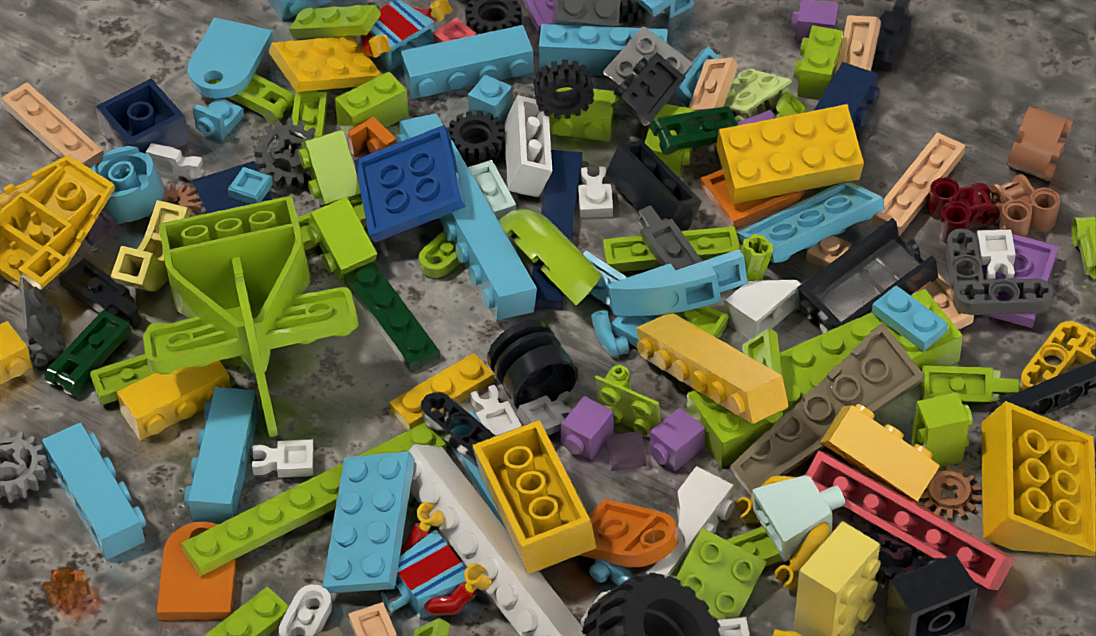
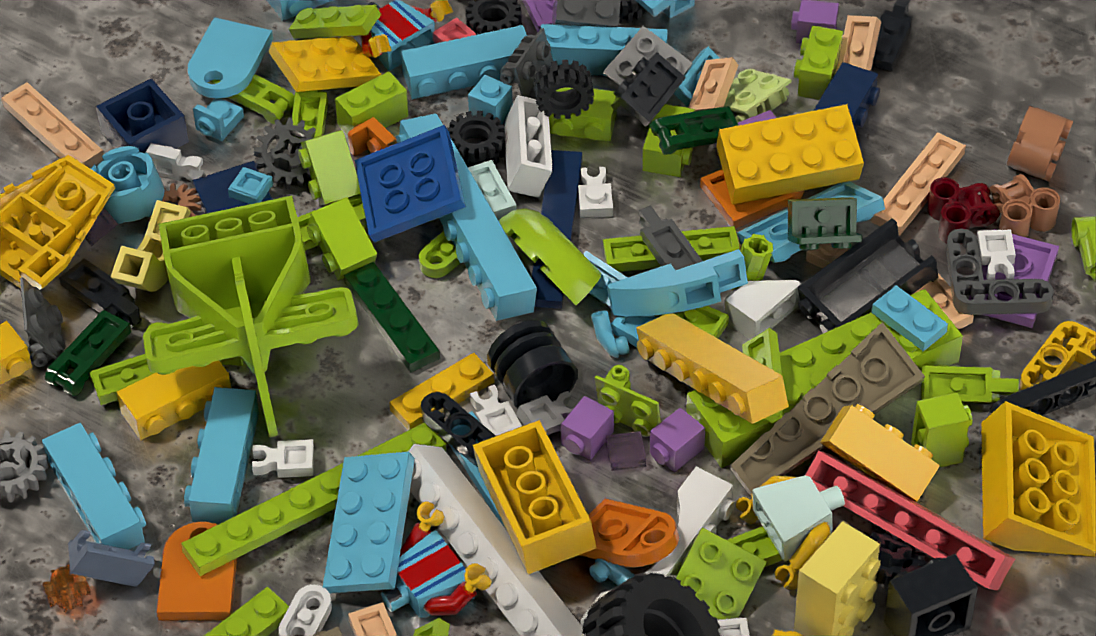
black brick [605,140,702,231] -> none
lime plate [776,91,810,118] -> none
nougat gear [919,465,981,520] -> none
none -> sand blue hinge [68,530,155,587]
none -> dark grey hinge [500,28,553,99]
none -> bracket [788,197,862,250]

